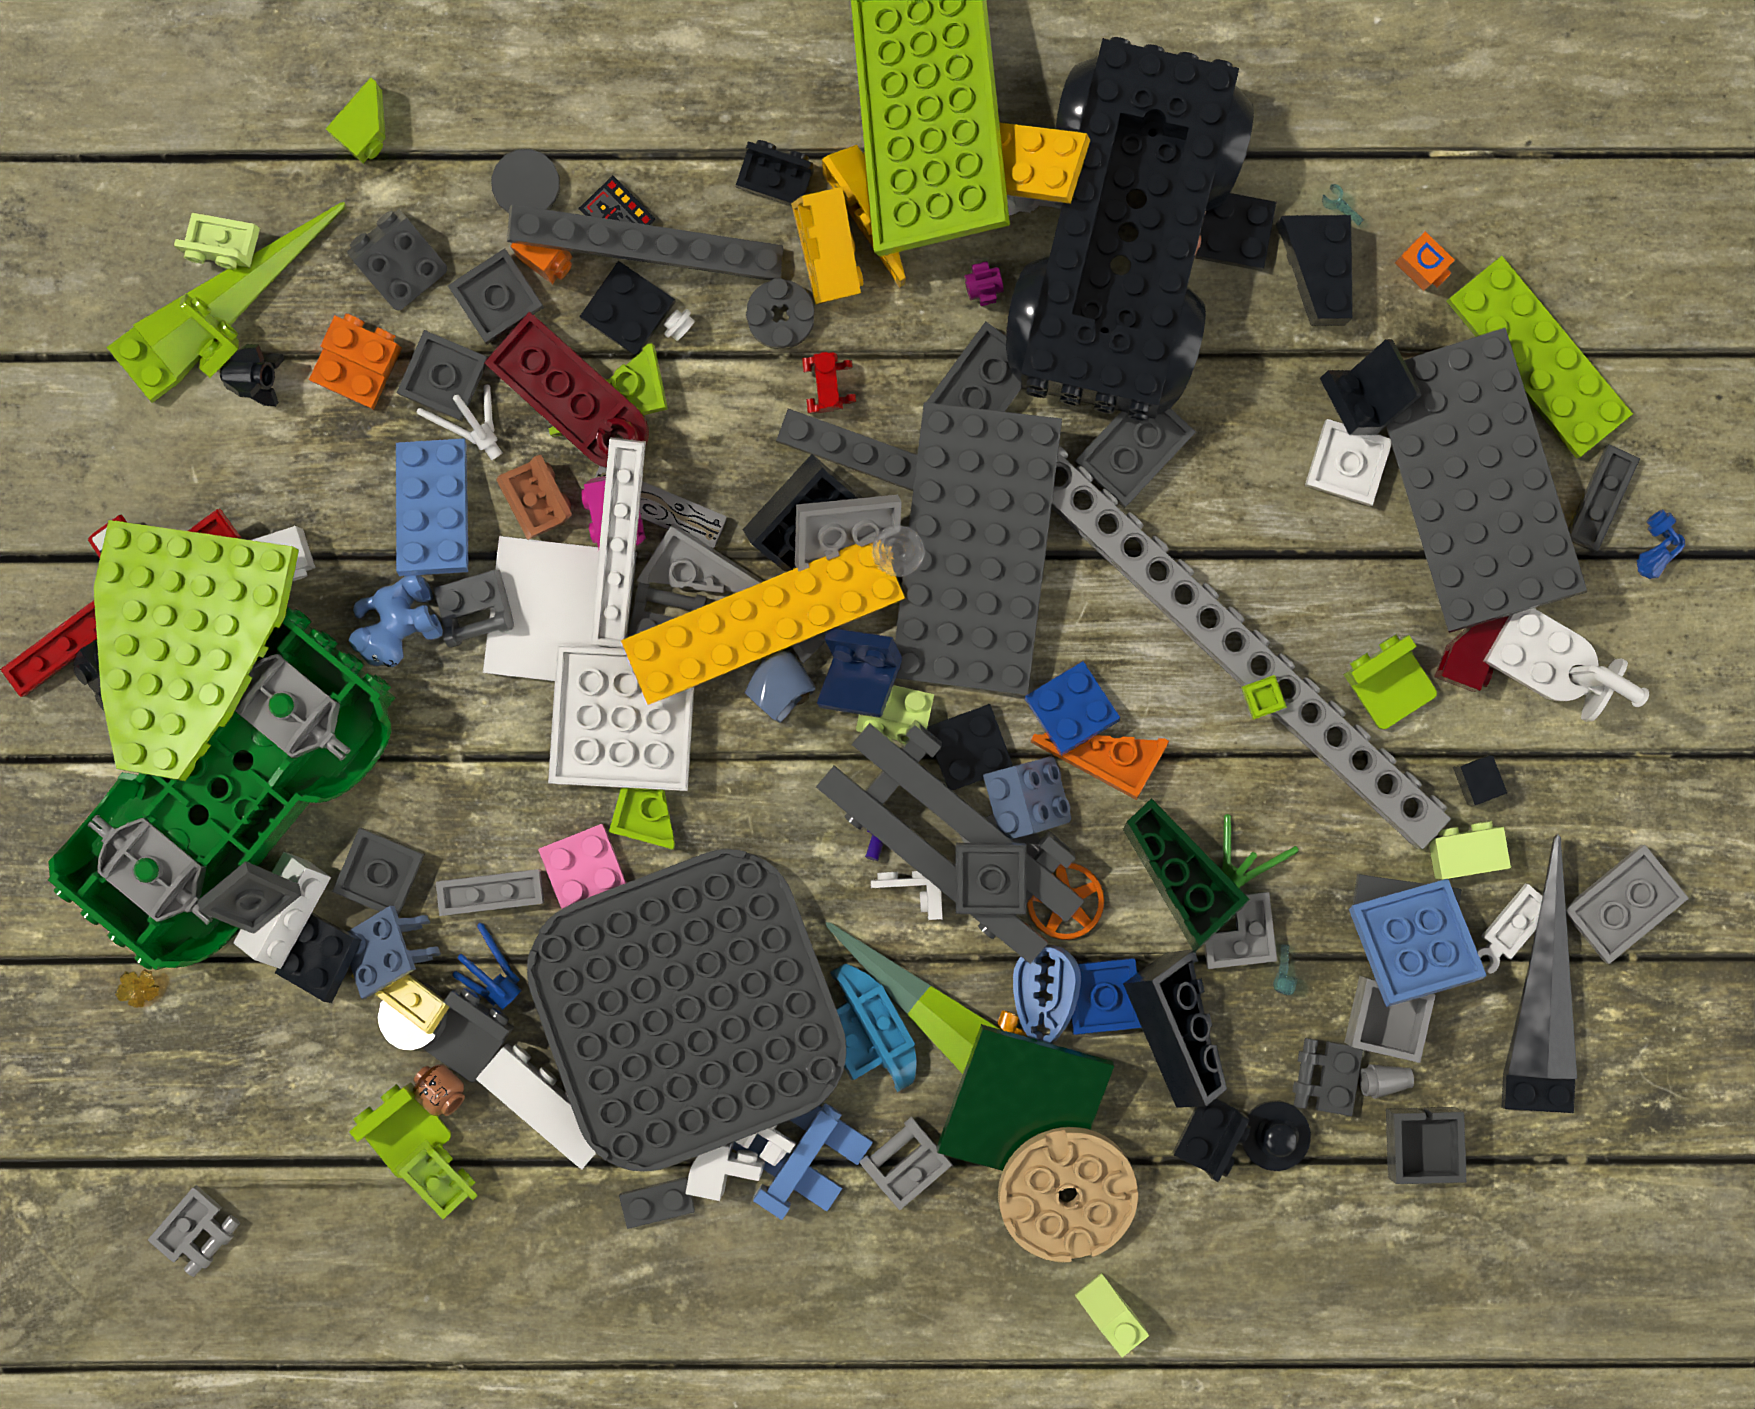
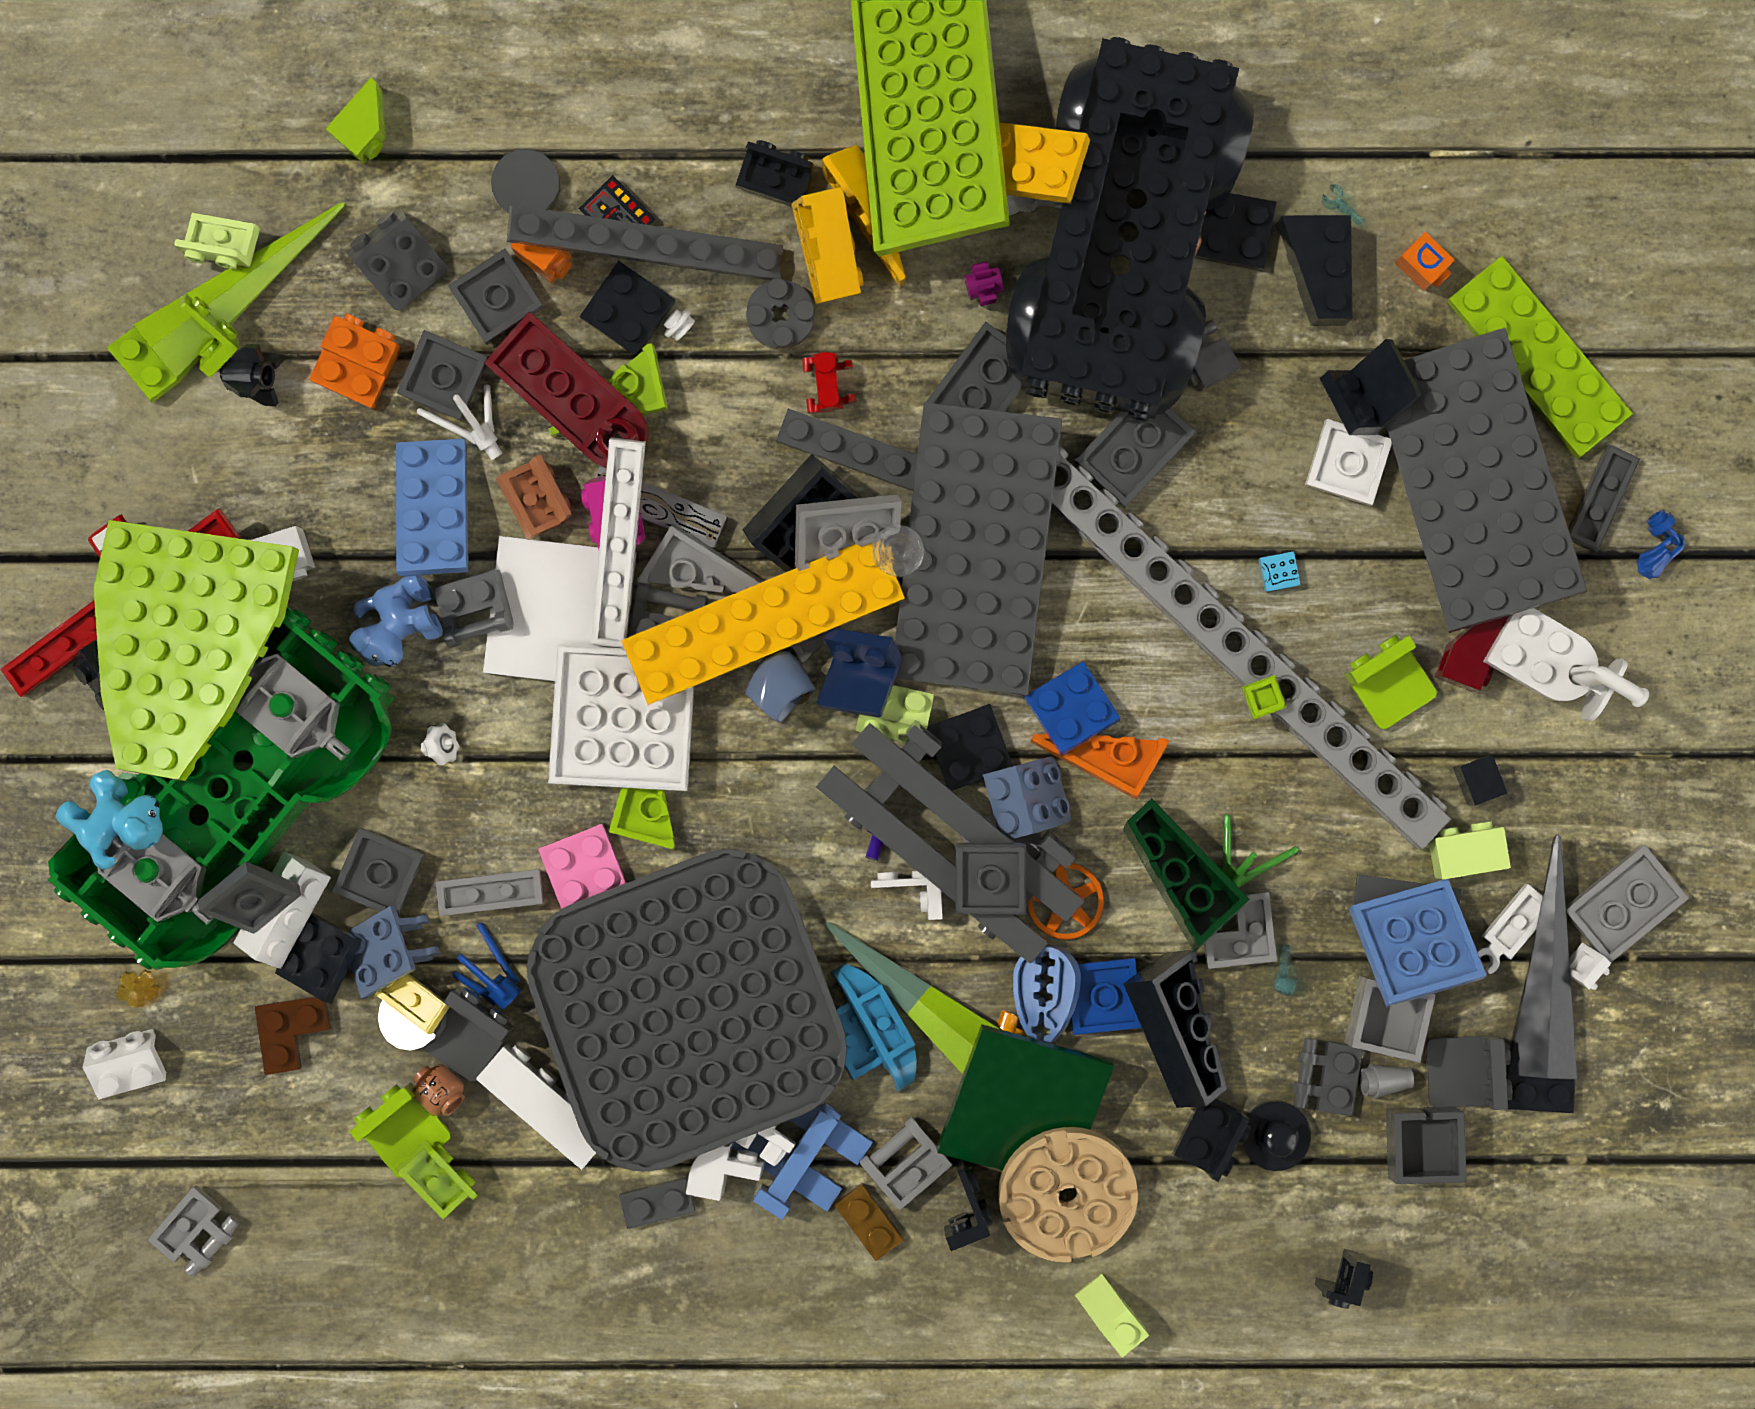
none -> medium azure animal [56,770,163,870]
none -> white bracket [83,1029,167,1100]
none -> reddish brown plate [255,996,331,1075]
none -> white piece [421,723,460,765]
none -> pearl gold plate [834,1183,903,1261]
none -> black bracket [944,1160,994,1251]
none -> flat silver brick [1189,319,1241,392]
none -> medium azure tile [1258,551,1301,592]
none -> black bracket [1315,1249,1373,1309]
none -> dark grey bracket [1426,1035,1512,1110]
none -> white tile [1569,943,1611,990]

